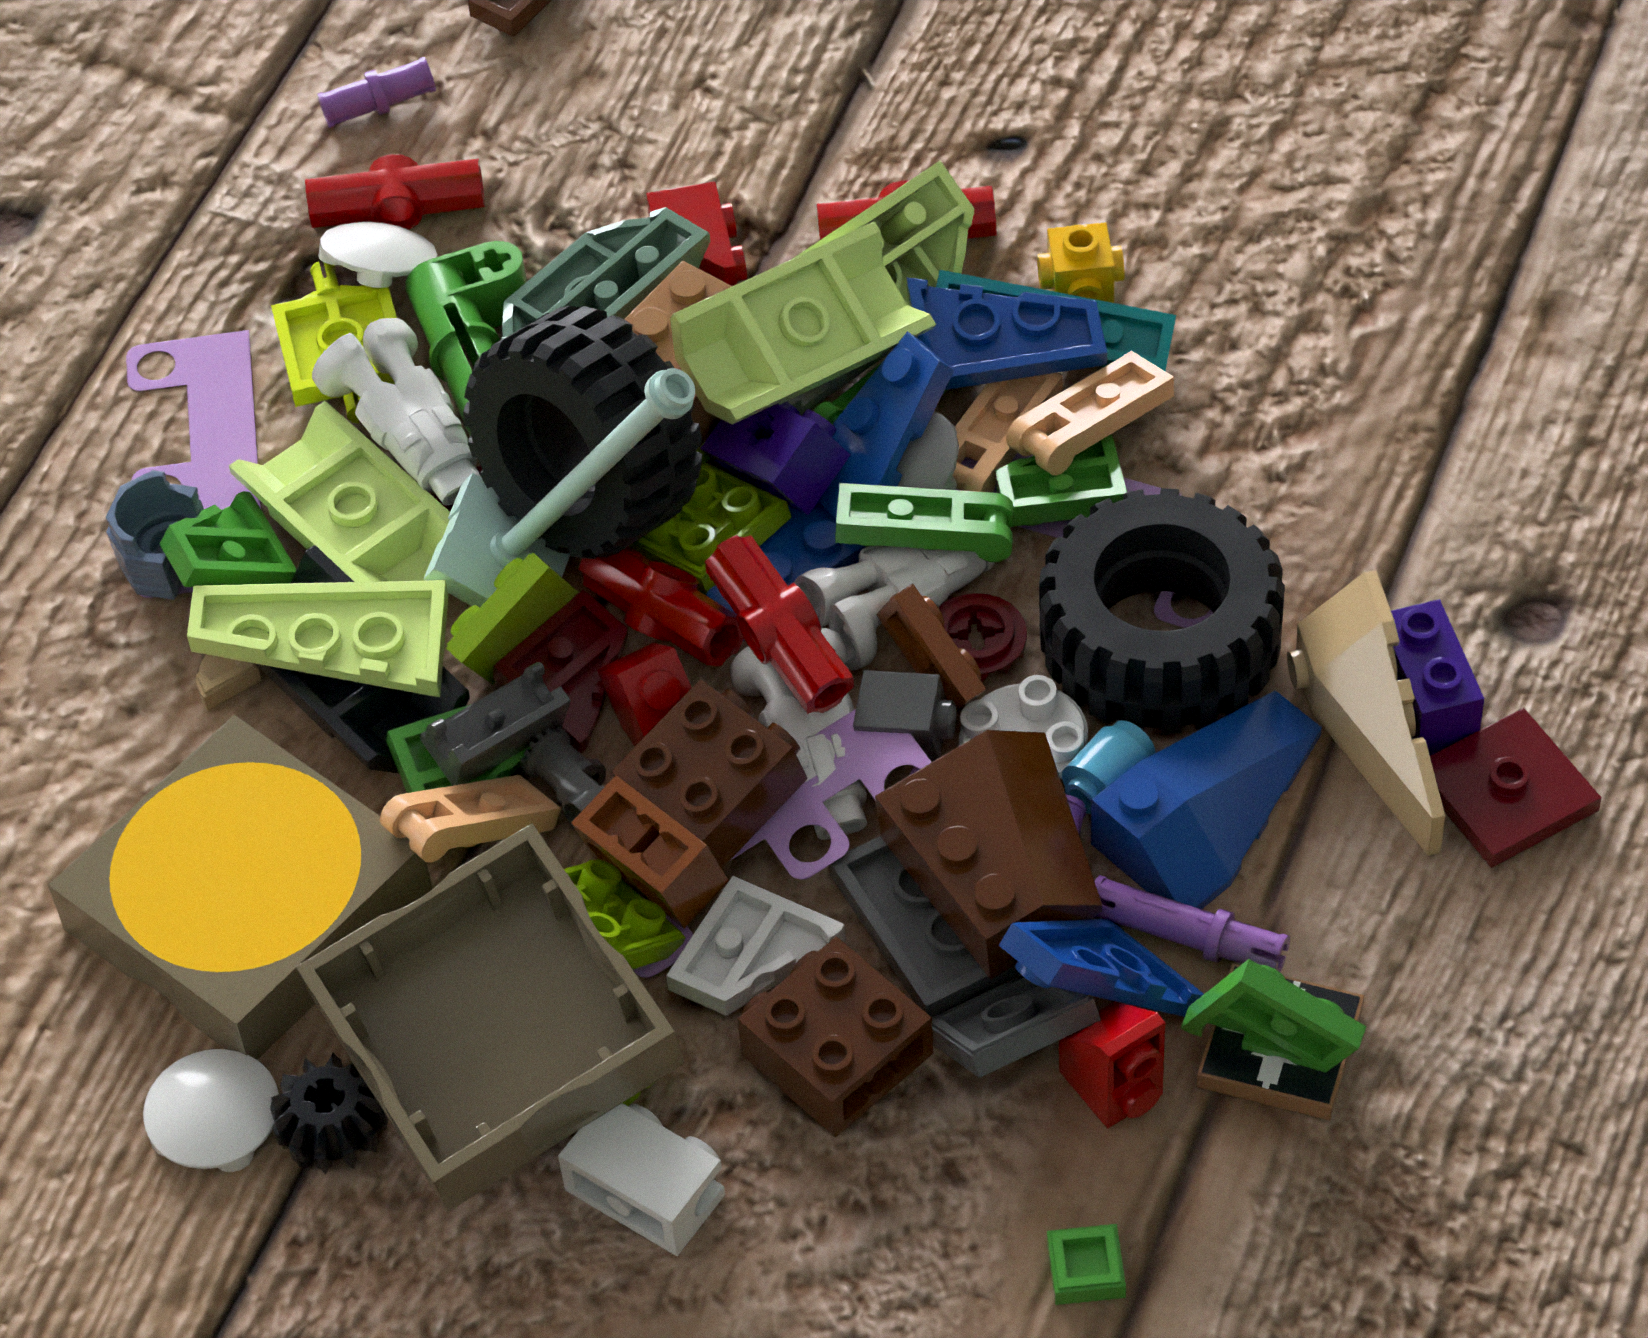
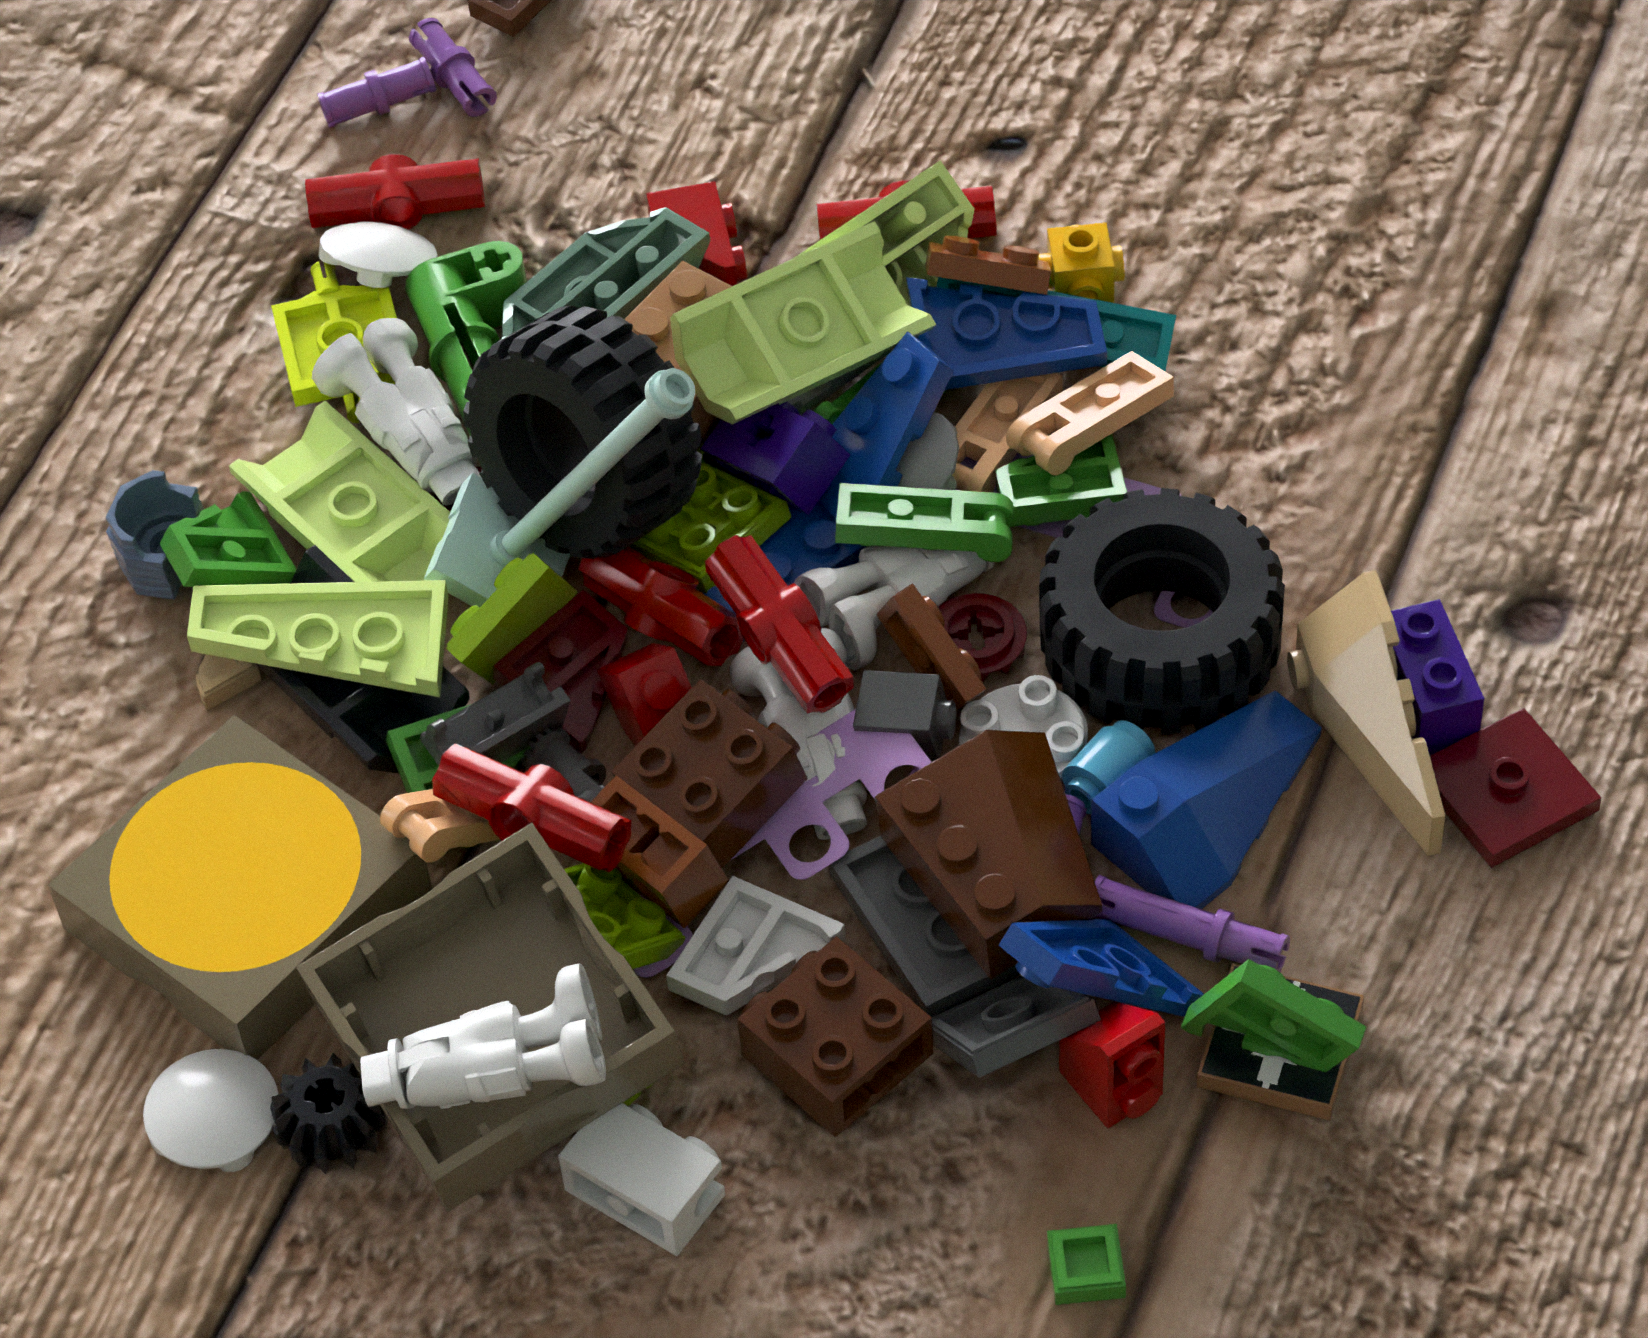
lavender piece [126,330,261,598] -> none
none -> white piece [360,963,606,1109]
none -> medium lavender pin [409,18,497,117]
none -> red piece [432,744,631,873]
none -> dark orange plate [925,236,1051,295]

